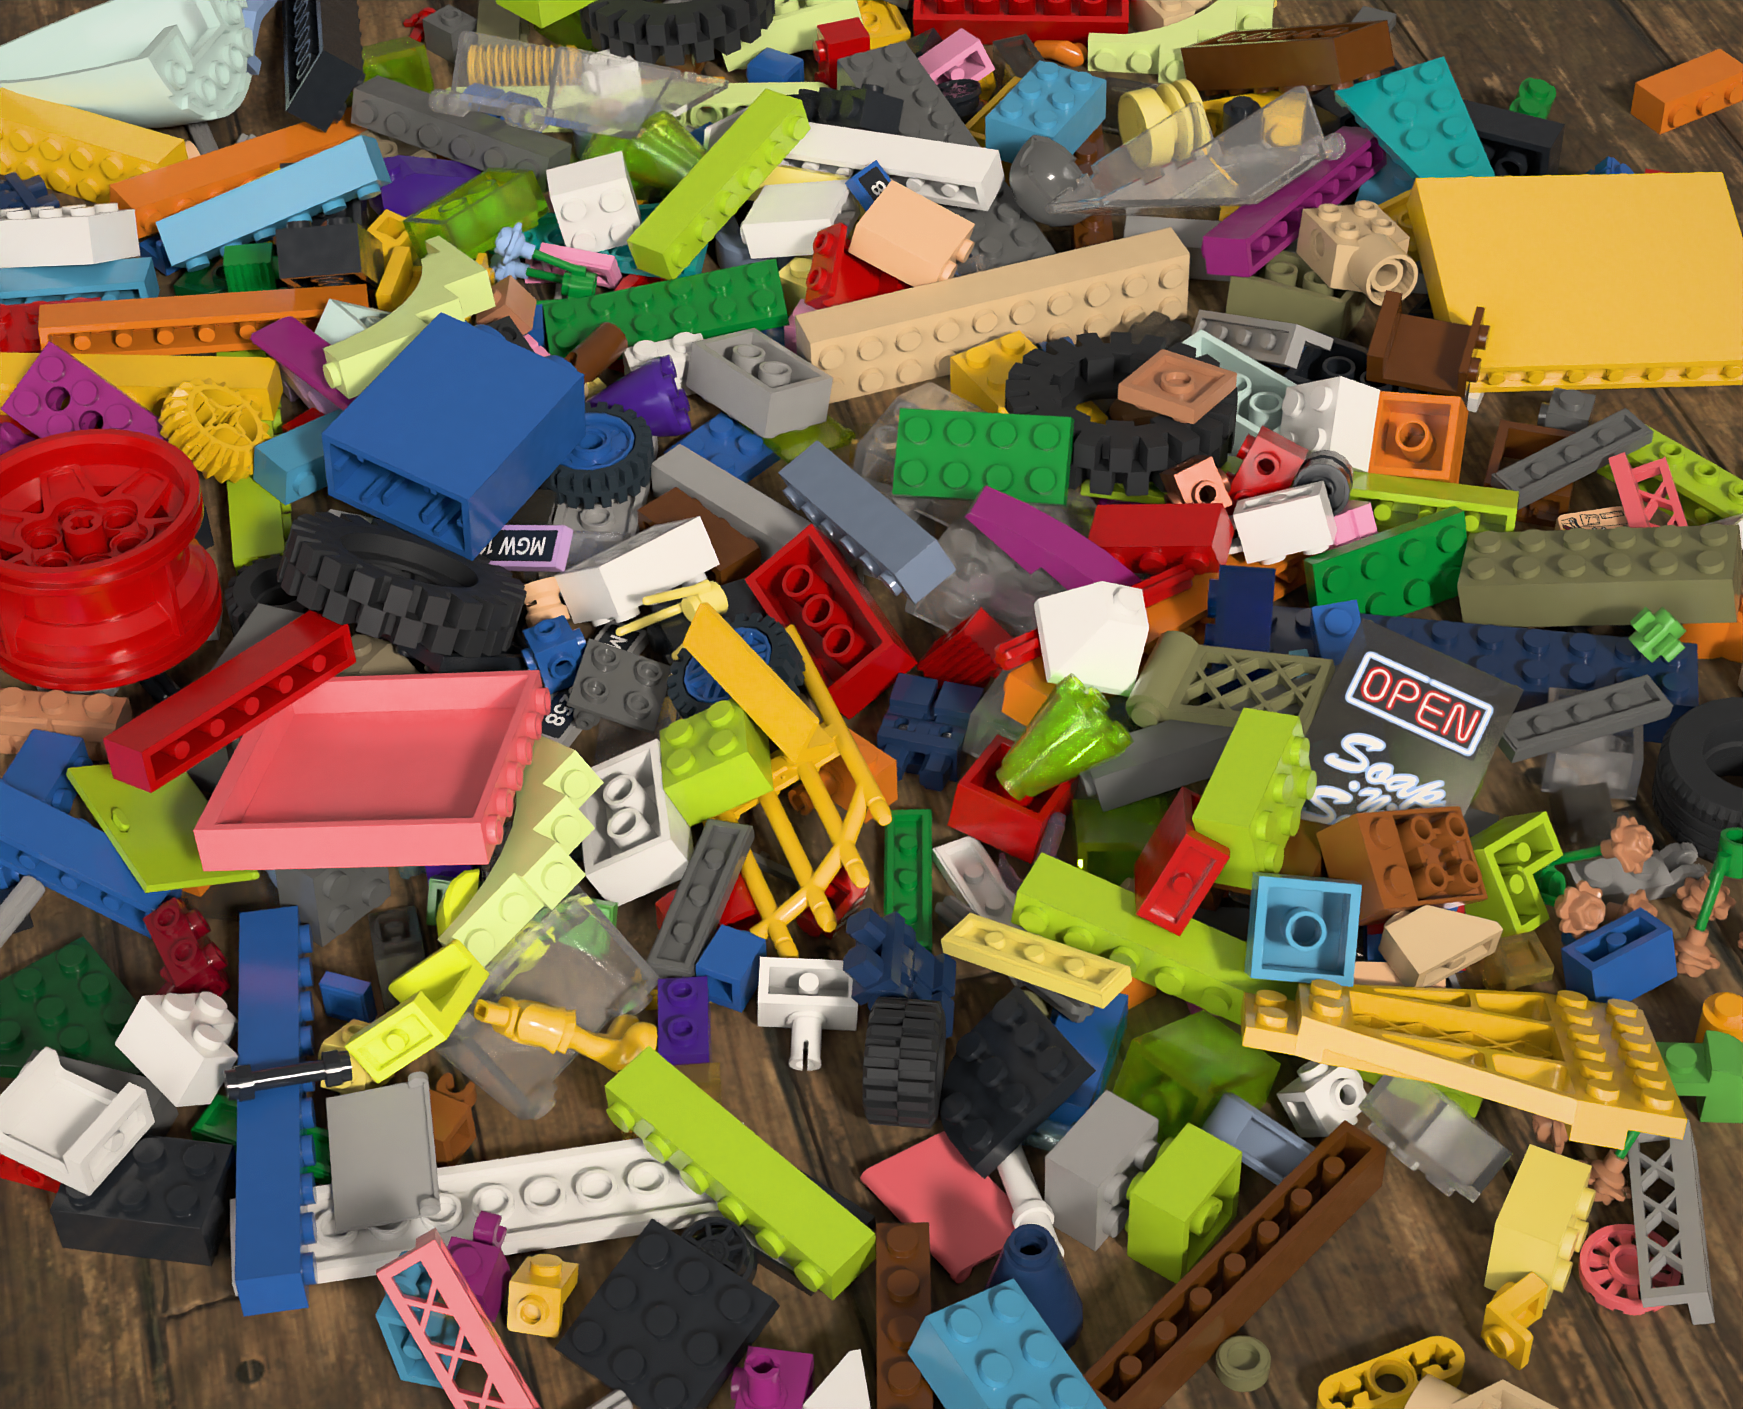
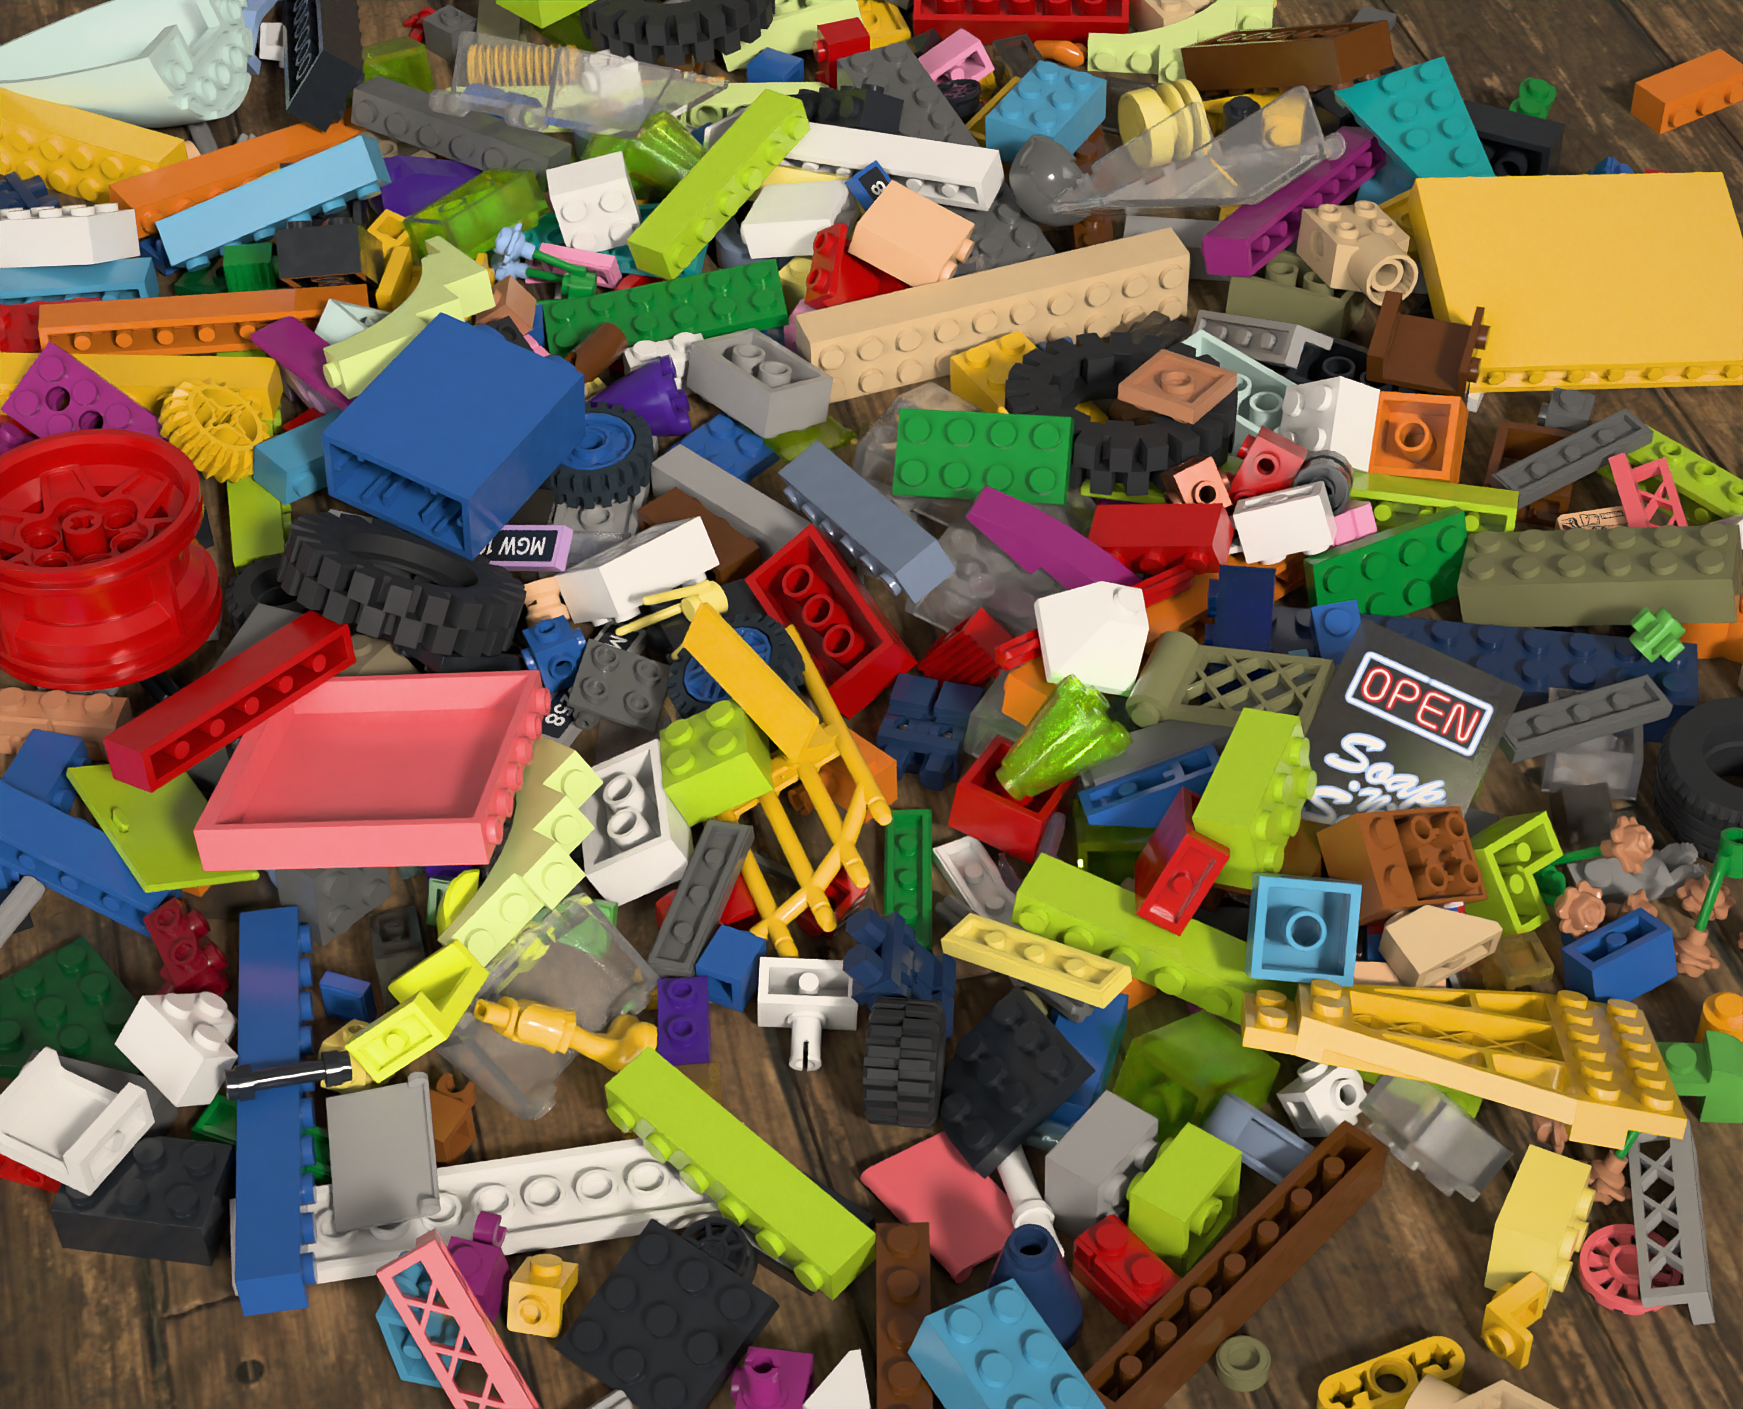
none -> white bracket [258,22,284,68]
none -> red brick [1073,1214,1181,1330]
none -> blue slope [1078,743,1220,828]

